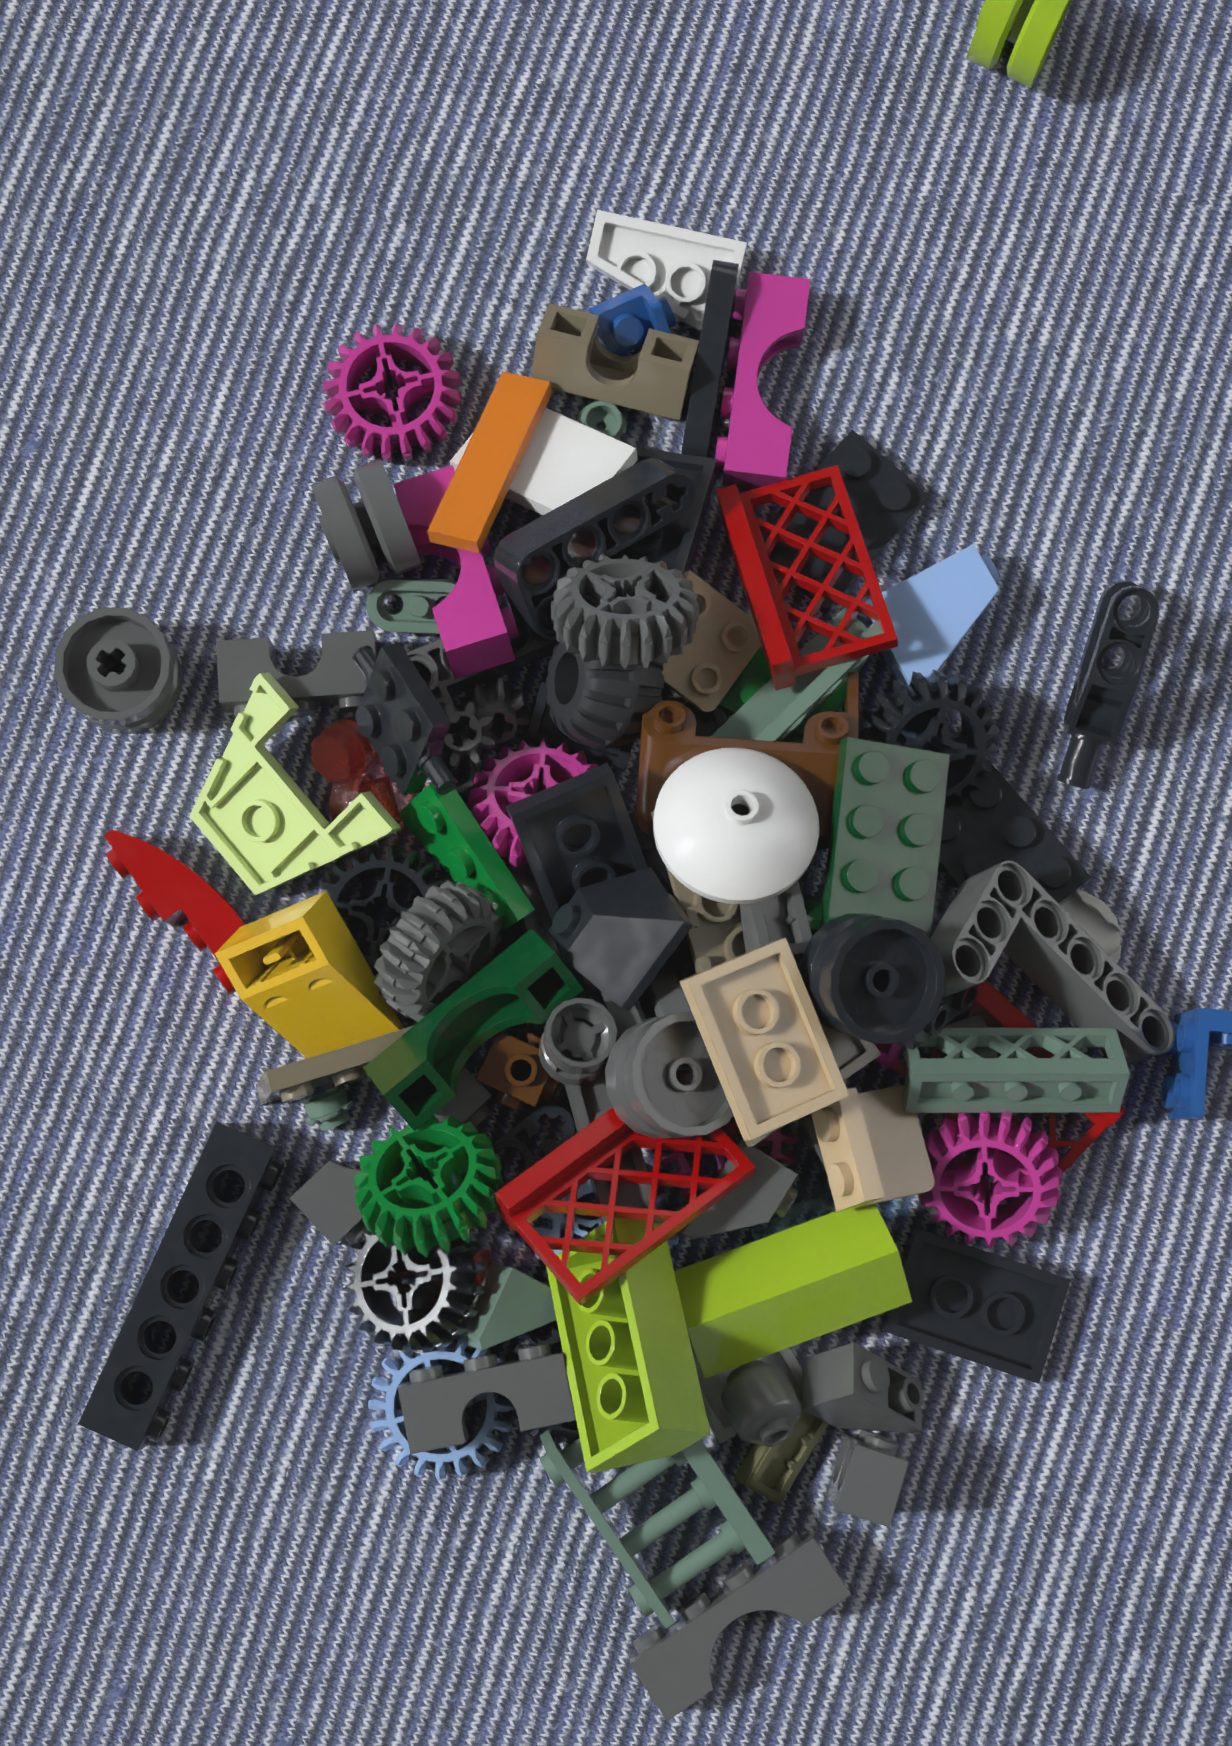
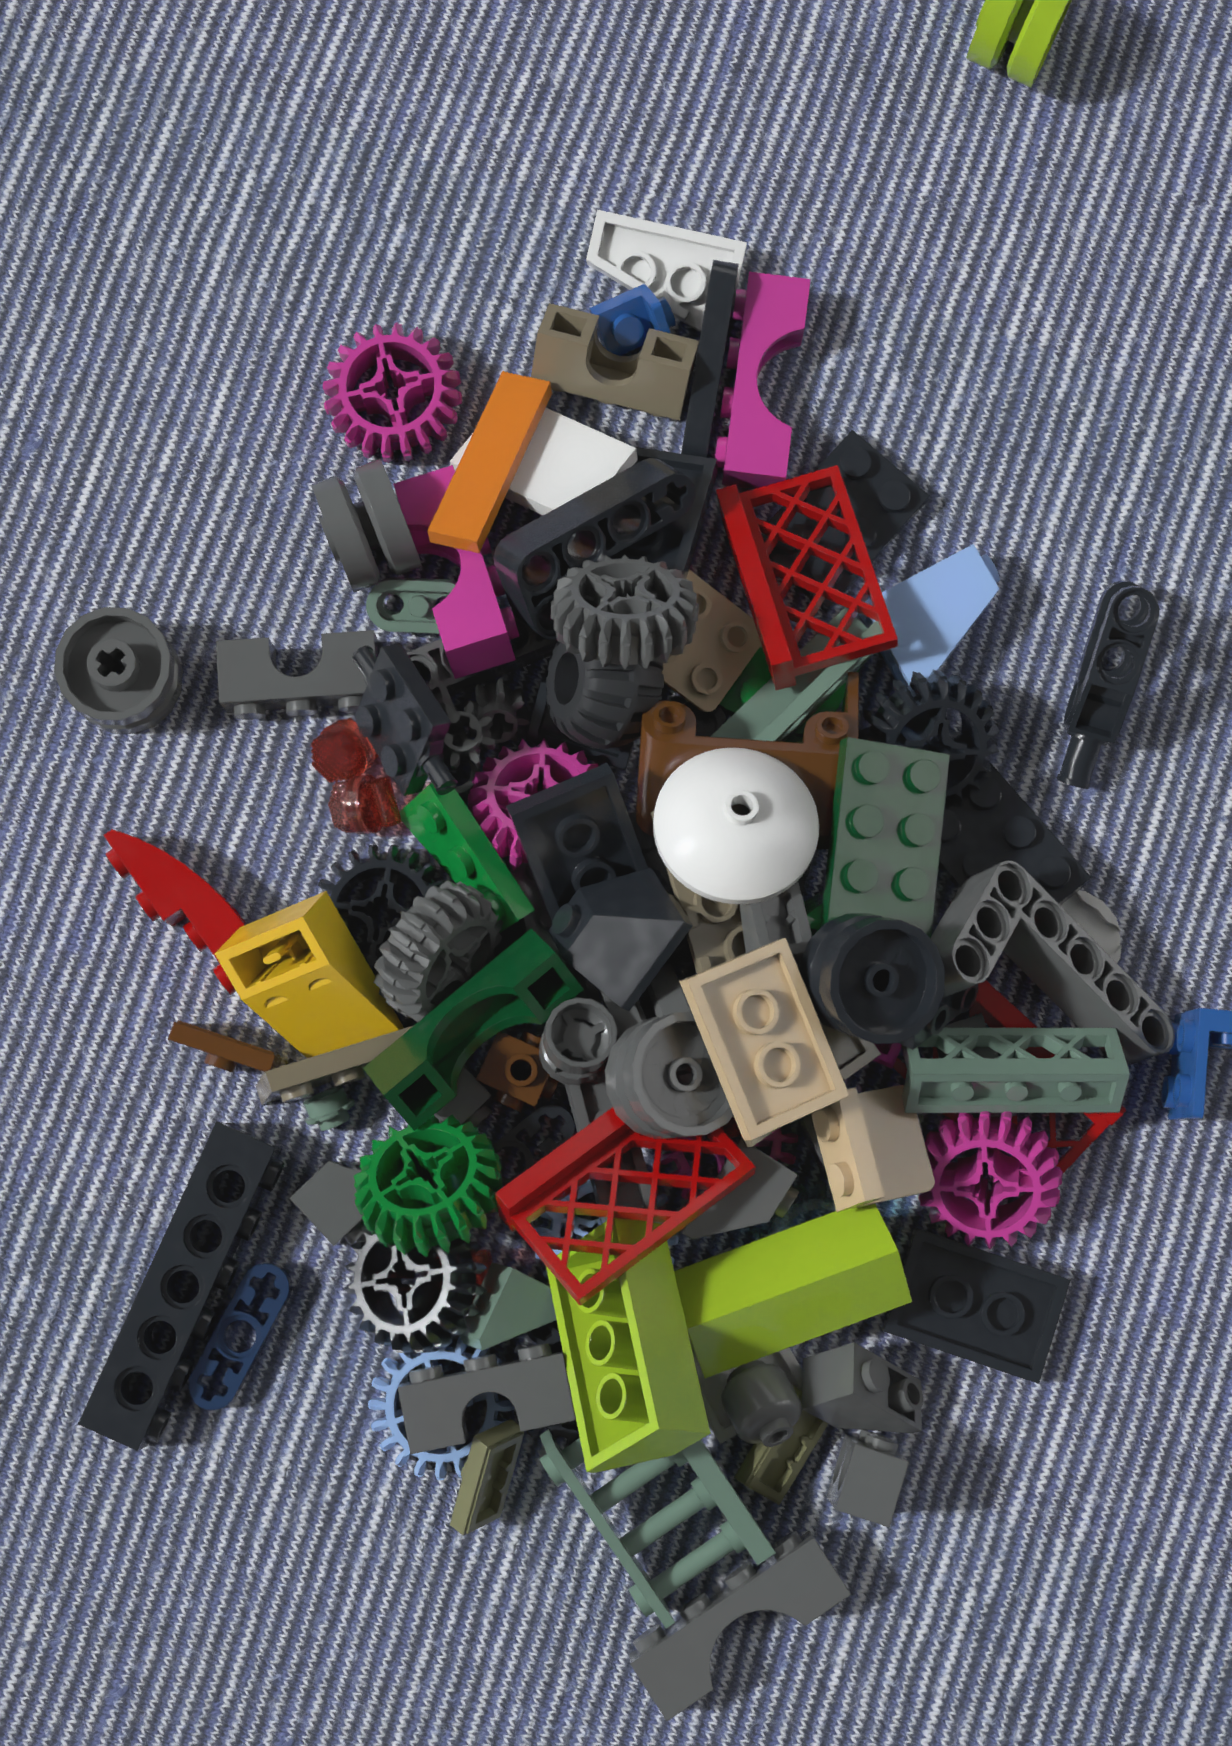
yellowish green wing [189,672,400,895] -> none
sand green plate [577,401,627,441] -> none
none -> reddish brown plate [168,1020,282,1073]
none -> dark blue beam [188,1263,292,1410]
none -> olive plate [450,1419,524,1535]

